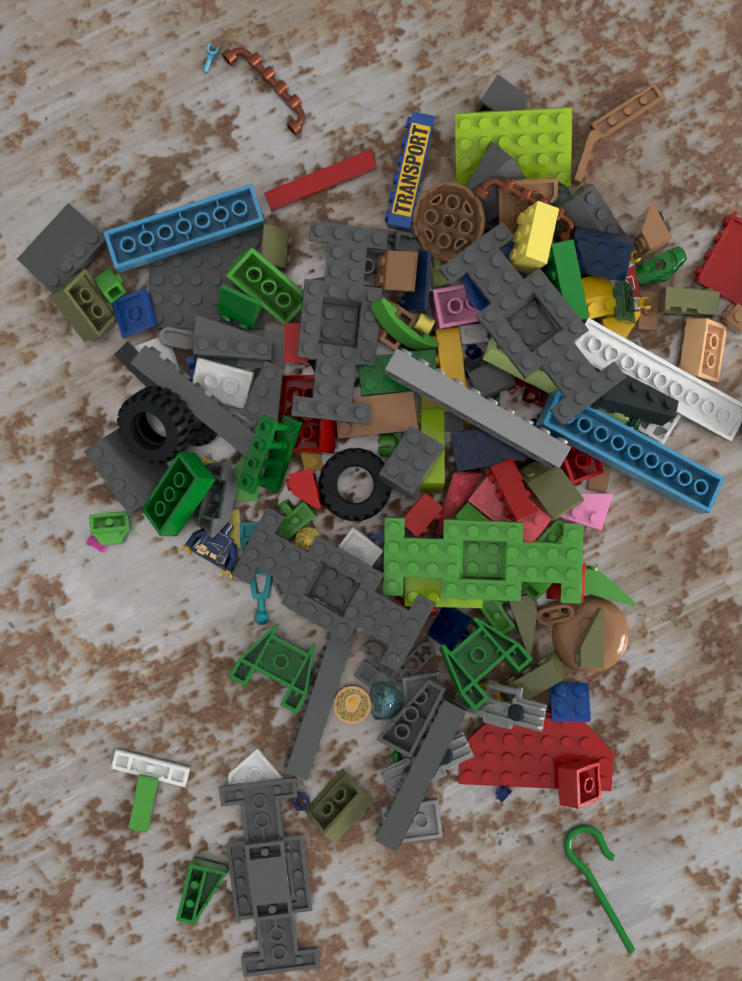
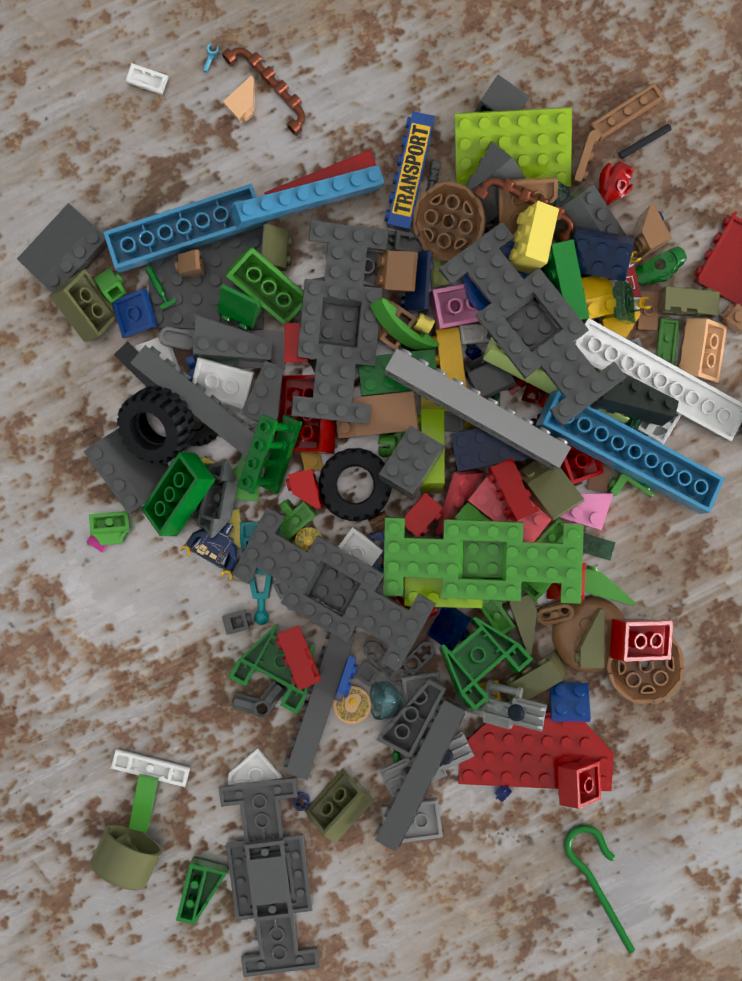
none -> olive piece [90,824,162,890]
none -> white plate [125,63,169,95]
none -> green piece [145,266,177,310]
none -> medium nougat slope [175,249,205,277]
none -> dark grey brick [222,609,253,635]
none -> light nougat slope [223,76,256,124]
none -> dark azure brick [230,165,385,229]
none -> dark grey piece [232,680,287,718]
none -> red wedge [275,625,322,690]
none -> blue plate [334,656,358,702]
none -> medium nougat slope [368,511,387,534]
none -> dark grey piece [426,160,440,191]
none -> clear green plate [583,533,616,561]
none -> red animal [598,161,634,206]
none -> bright green bracket [607,473,654,497]
none -> medium nougat brick [607,637,685,704]
none -> red slope [610,618,673,661]
none -> black bar [618,124,672,159]
none -> bright green tile [655,318,680,366]

